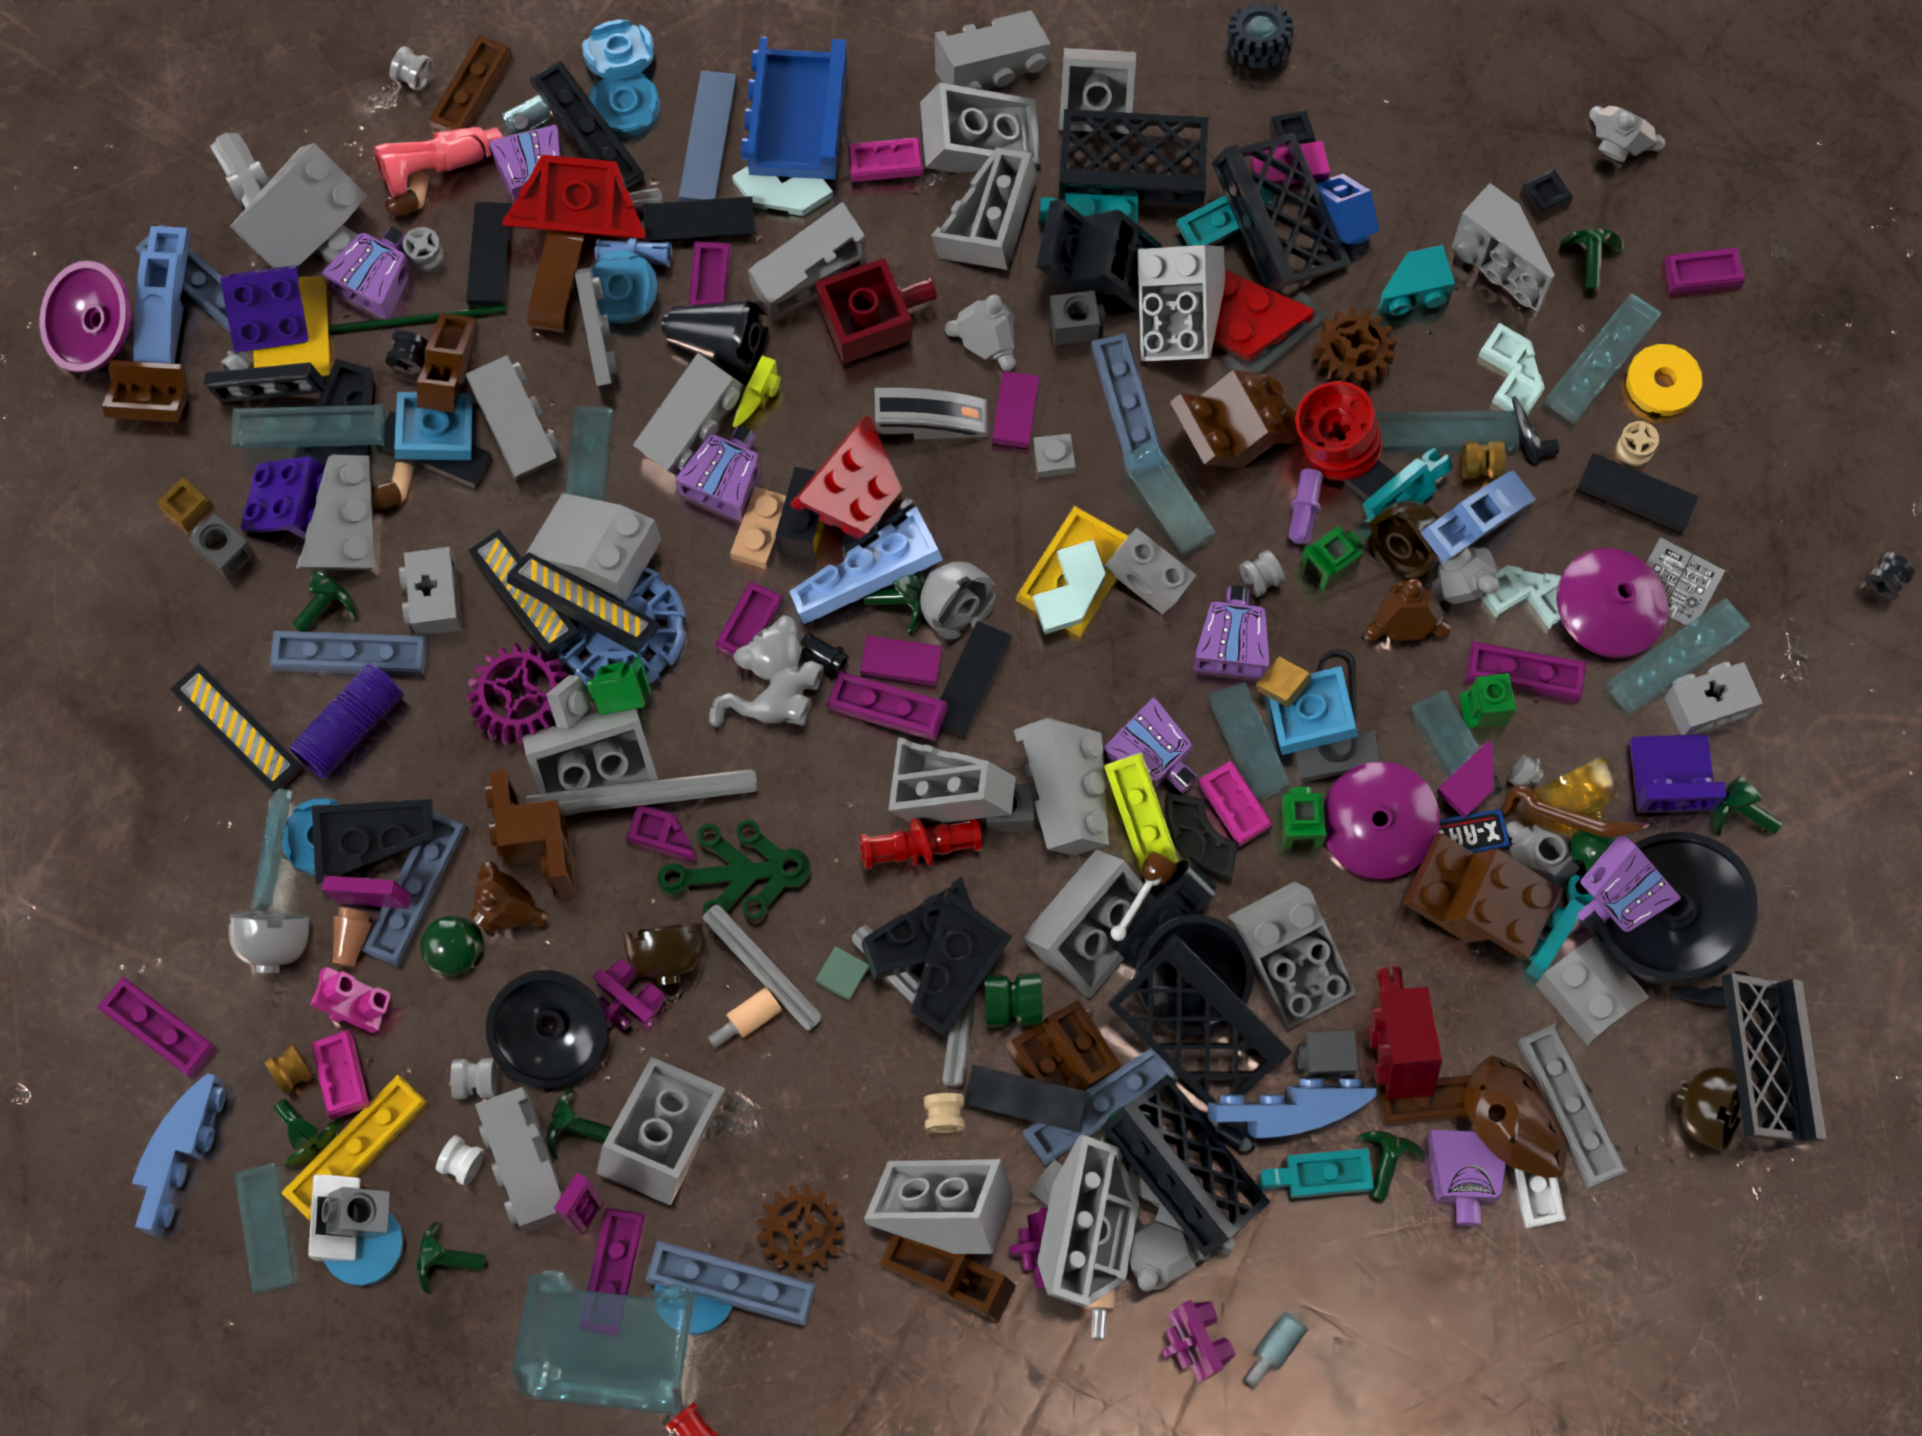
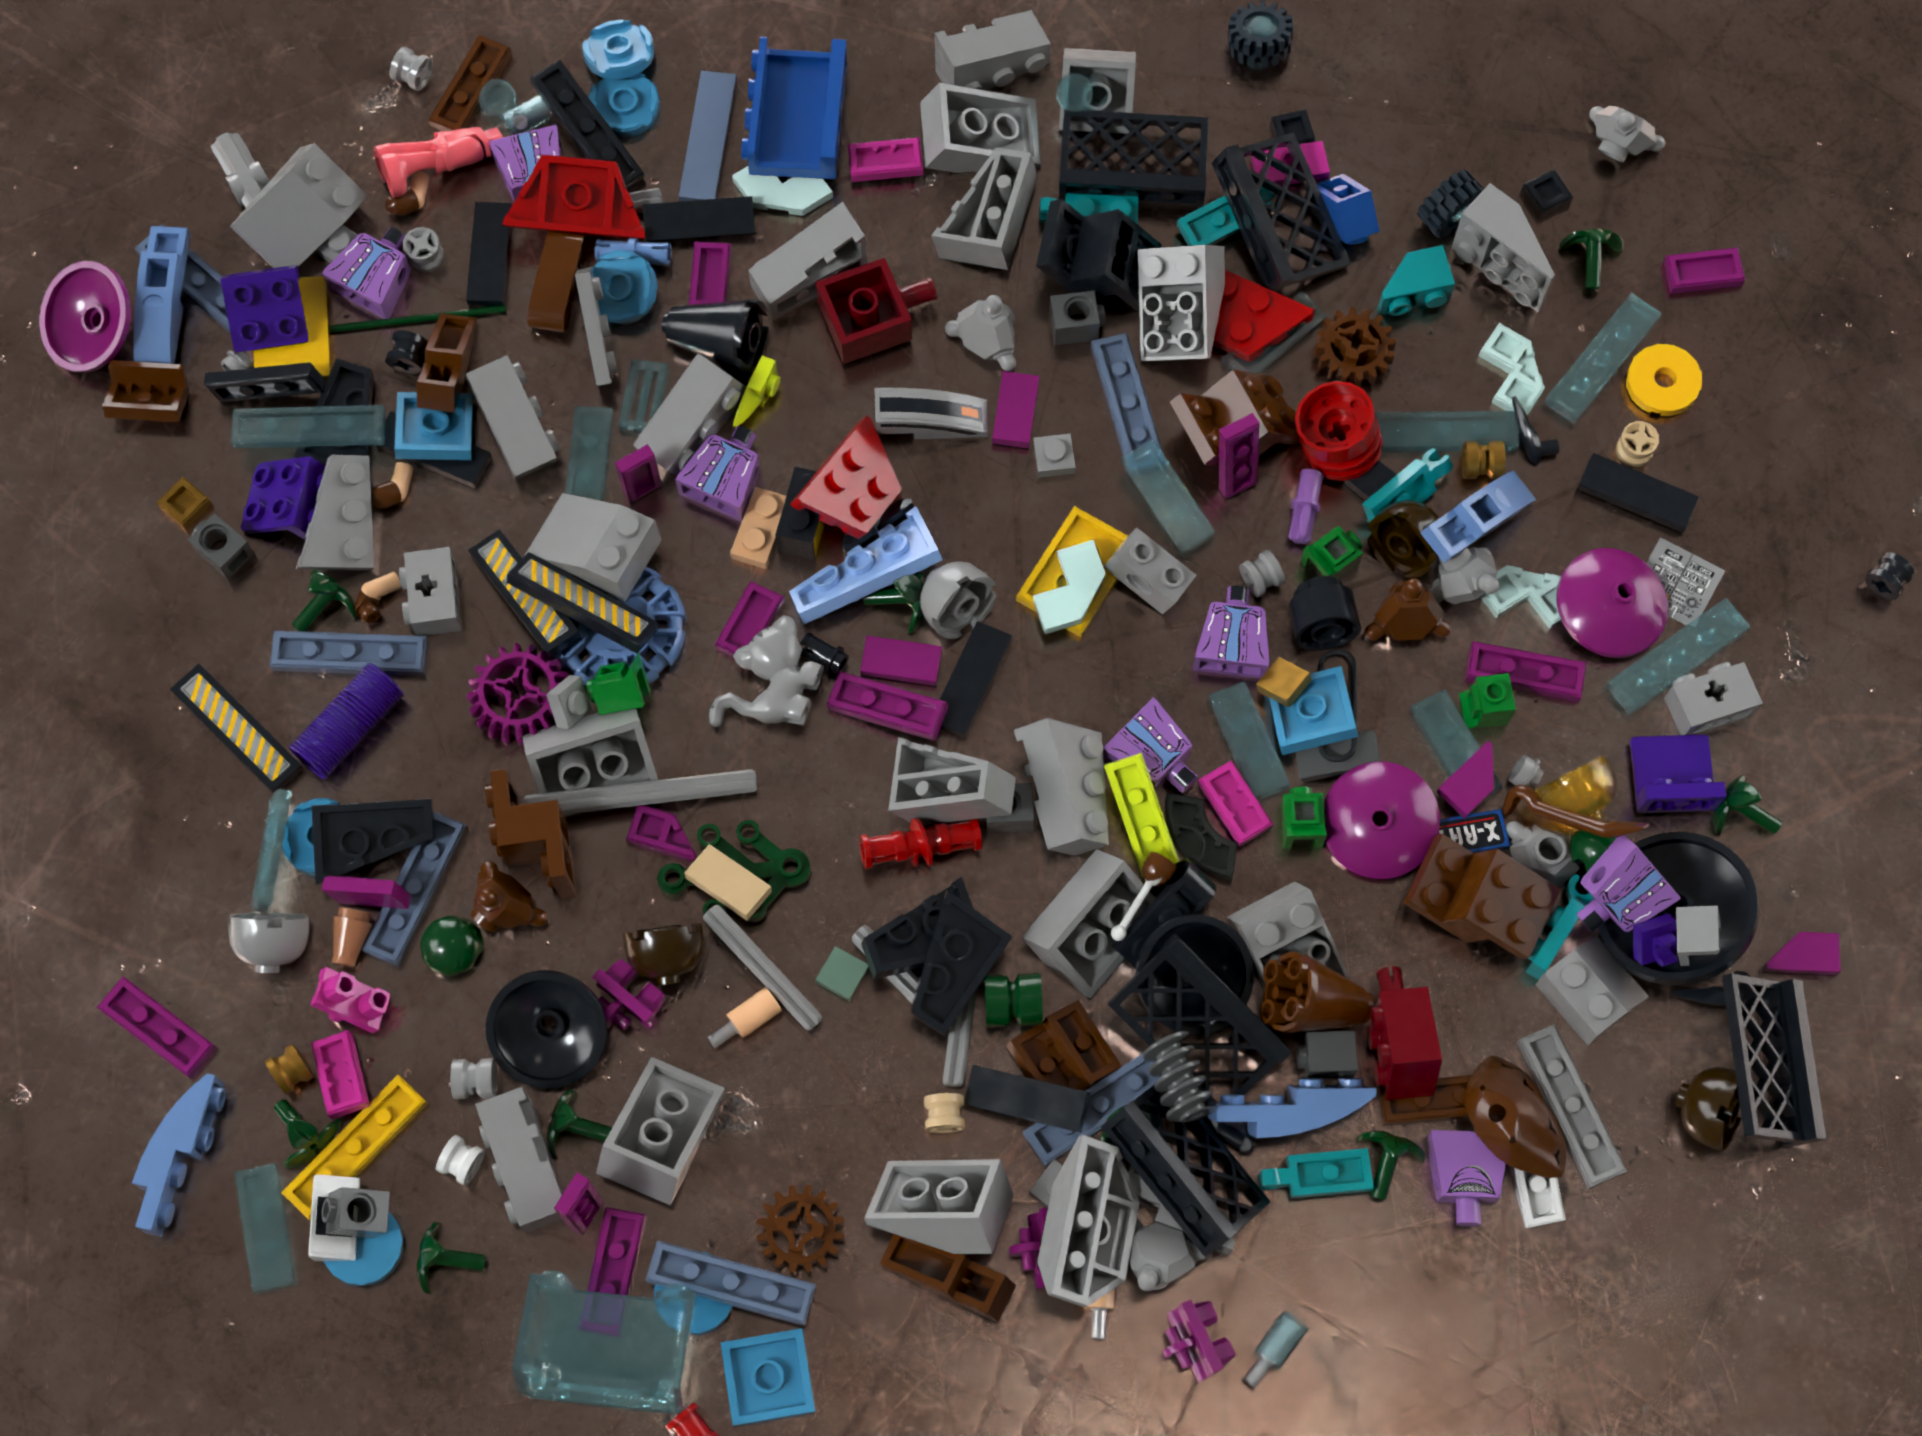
none -> arm [354,572,401,623]
none -> clear light blue tile [479,79,517,118]
none -> magenta tile [615,444,662,503]
none -> clear light blue tile [618,359,669,434]
none -> tan tile [684,844,772,921]
none -> dark azure tile [720,1328,816,1427]
none -> clear light blue tile [1056,73,1093,112]
none -> dark grey piece [1143,1031,1218,1123]
none -> magenta tile [1219,413,1259,499]
none -> reddish brown cone [1260,951,1375,1033]
none -> black piece [1289,576,1361,651]
none -> black wheel [1417,170,1484,238]
none -> dark purple tile [1633,913,1678,966]
none -> light grey panel [1676,906,1721,966]
none -> magenta tile [1763,932,1841,975]

